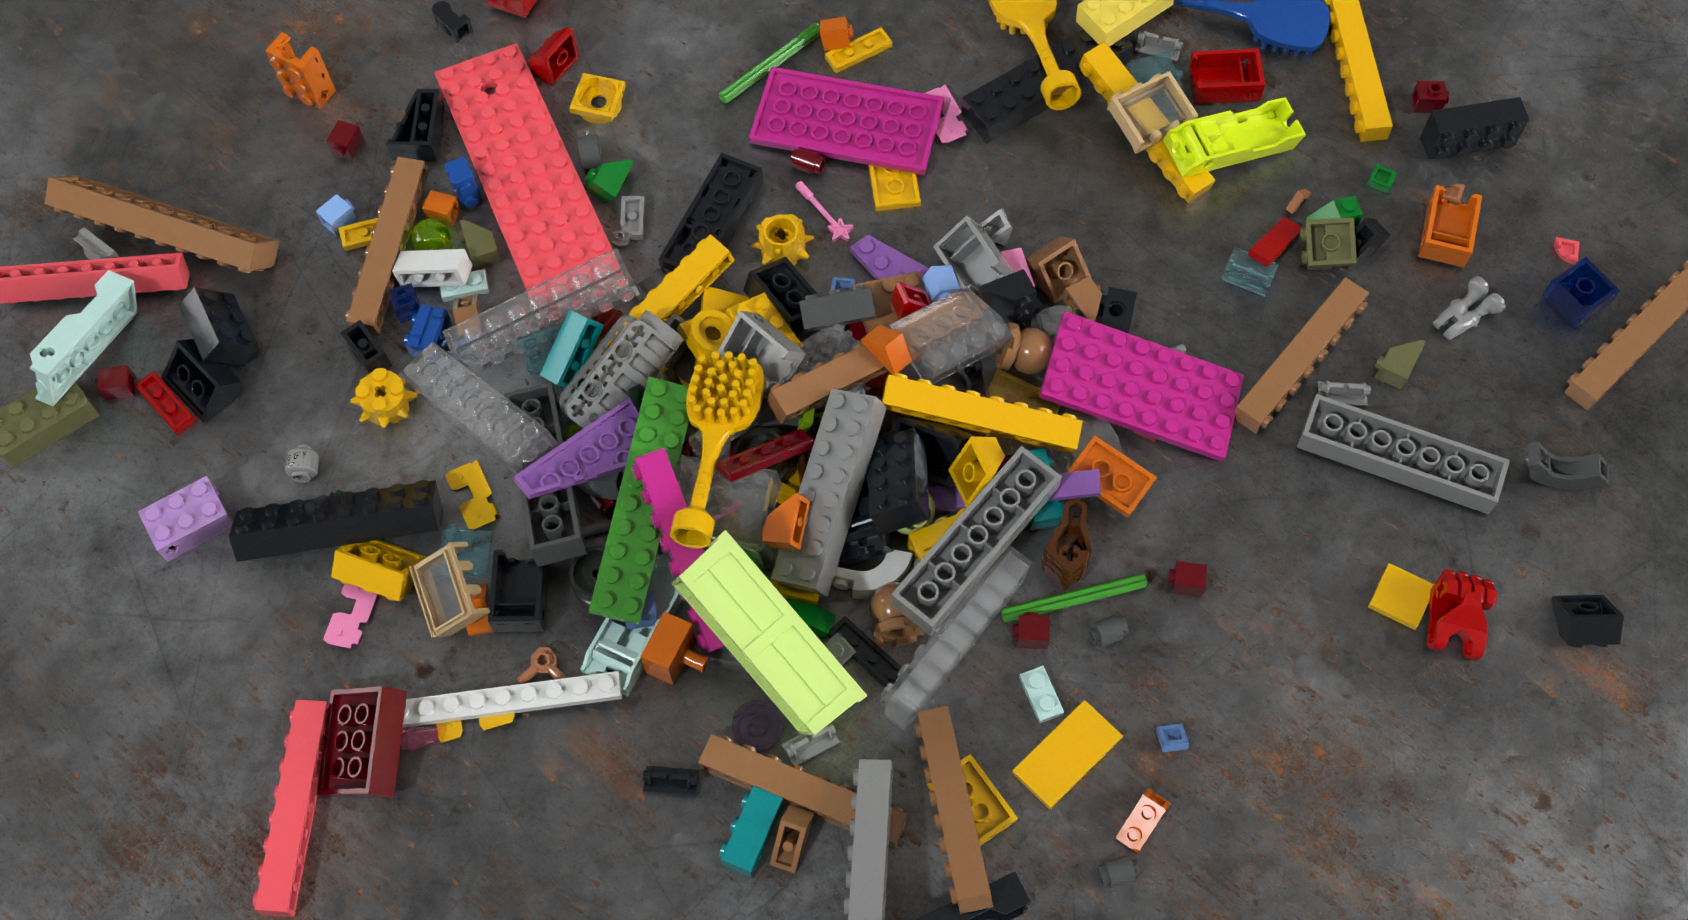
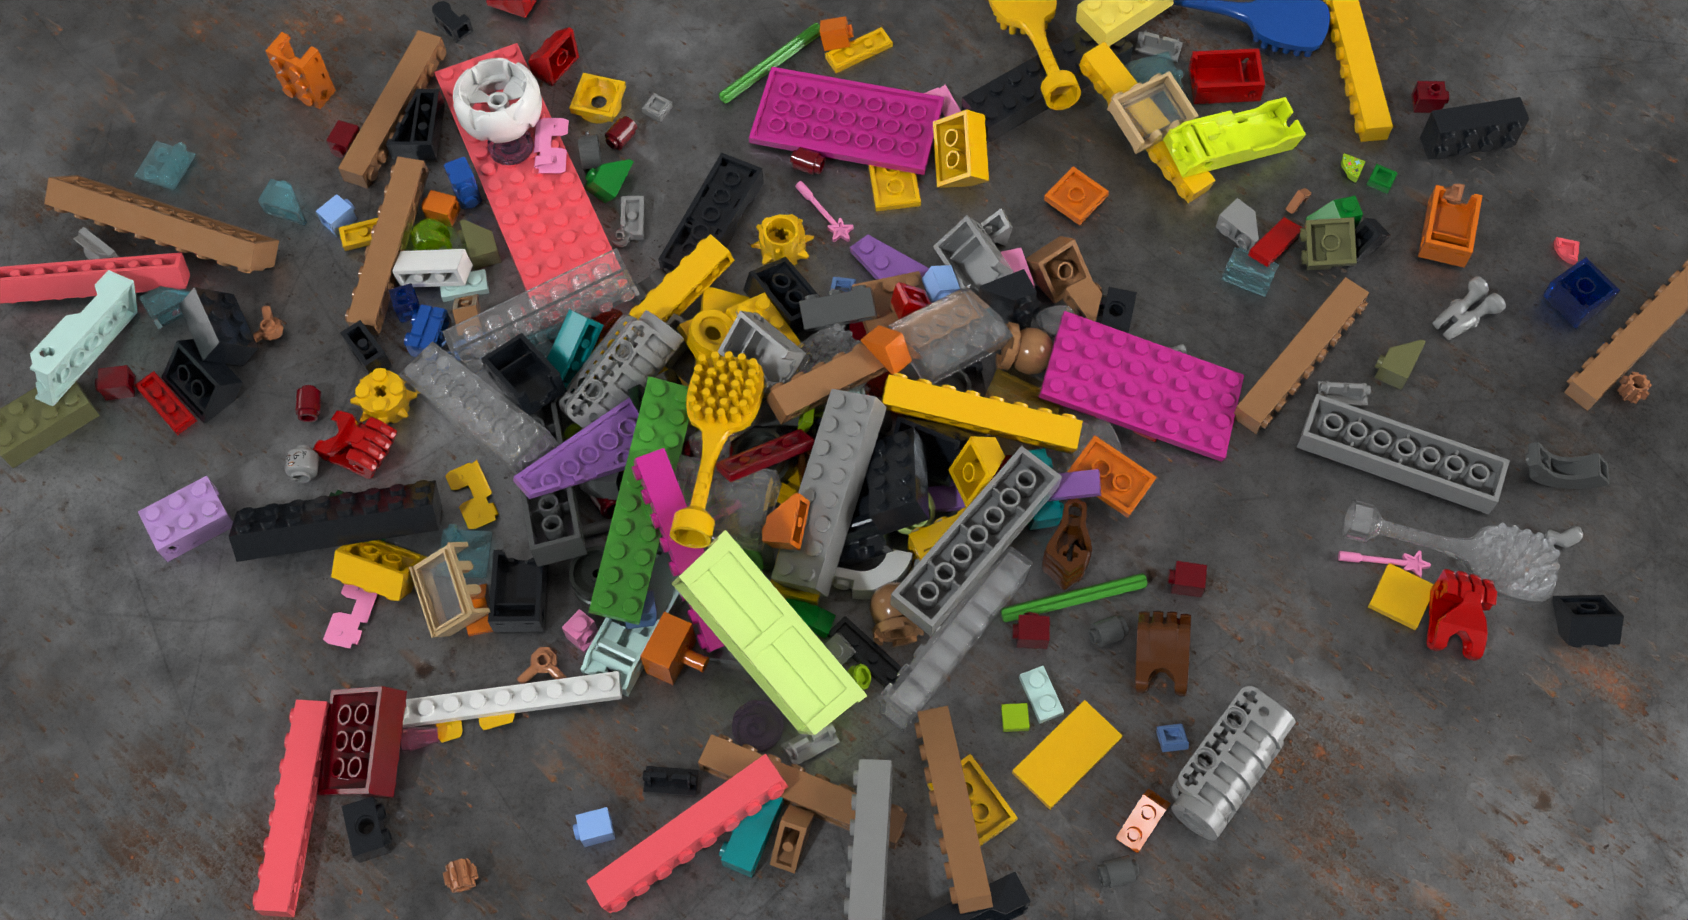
none -> clear light blue hinge [134,141,196,190]
none -> clear light blue slope [139,286,191,329]
none -> nougat piece [253,306,284,343]
none -> clear light blue slope [258,179,307,226]
none -> dark red brick [295,385,321,422]
none -> red piece [312,410,397,479]
none -> medium nougat brick [338,30,446,189]
none -> black brick [341,796,392,863]
none -> nougat gear [443,858,478,893]
none -> white wheel [453,58,542,143]
none -> black piece [481,333,567,418]
none -> clear purple tile [487,130,534,165]
none -> bright pink piece [534,118,569,173]
none -> bright pink brick [562,609,598,653]
none -> light blue brick [573,807,616,847]
none -> coral brick [586,754,789,914]
none -> dark red brick [605,116,637,150]
none -> light grey tile [642,93,673,122]
none -> lime tile [847,664,871,690]
none -> yellow slope [933,109,989,188]
none -> lime tile [1001,703,1030,732]
none -> orange plate [1044,166,1109,226]
none -> reddish brown piece [1135,611,1191,696]
none -> light grey piece [1170,686,1296,841]
none -> light grey slope [1216,198,1259,252]
none -> bright pink piece [1338,550,1431,578]
none -> lime tile [1341,153,1365,183]
none -> clear piece [1342,499,1560,604]
none -> light grey arm [1543,525,1583,548]
none -> nougat gear [1617,372,1652,404]

